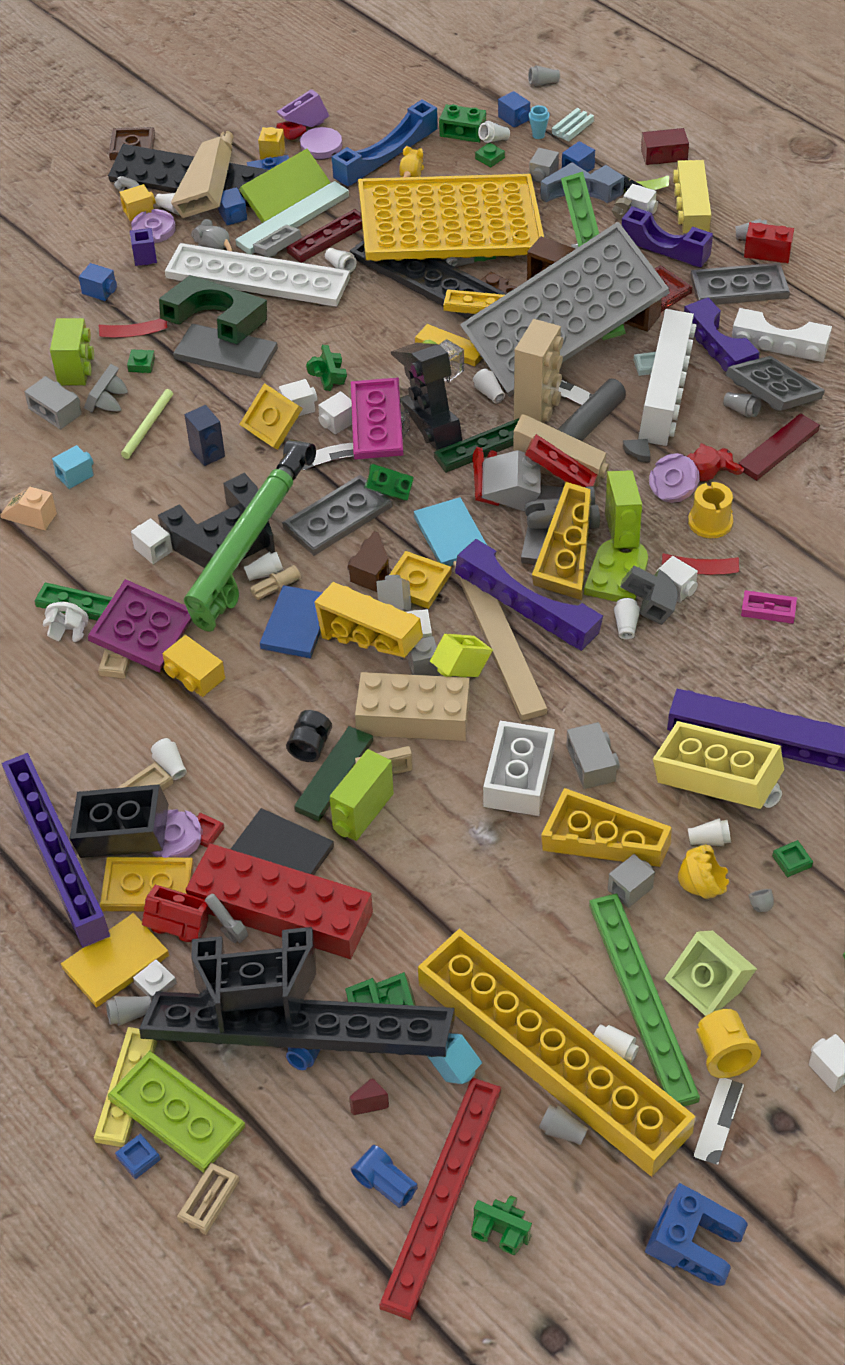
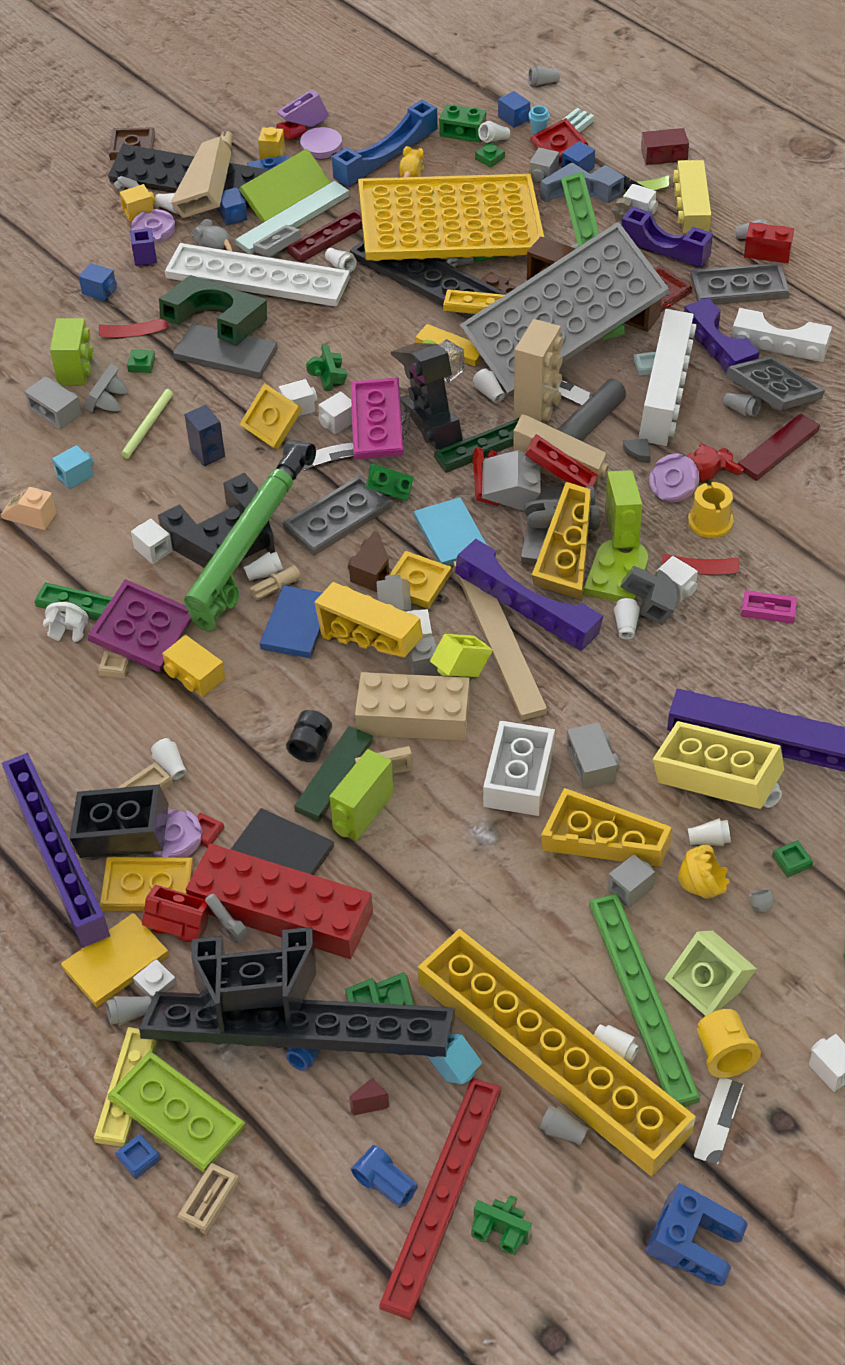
none -> red tile [530,118,588,163]

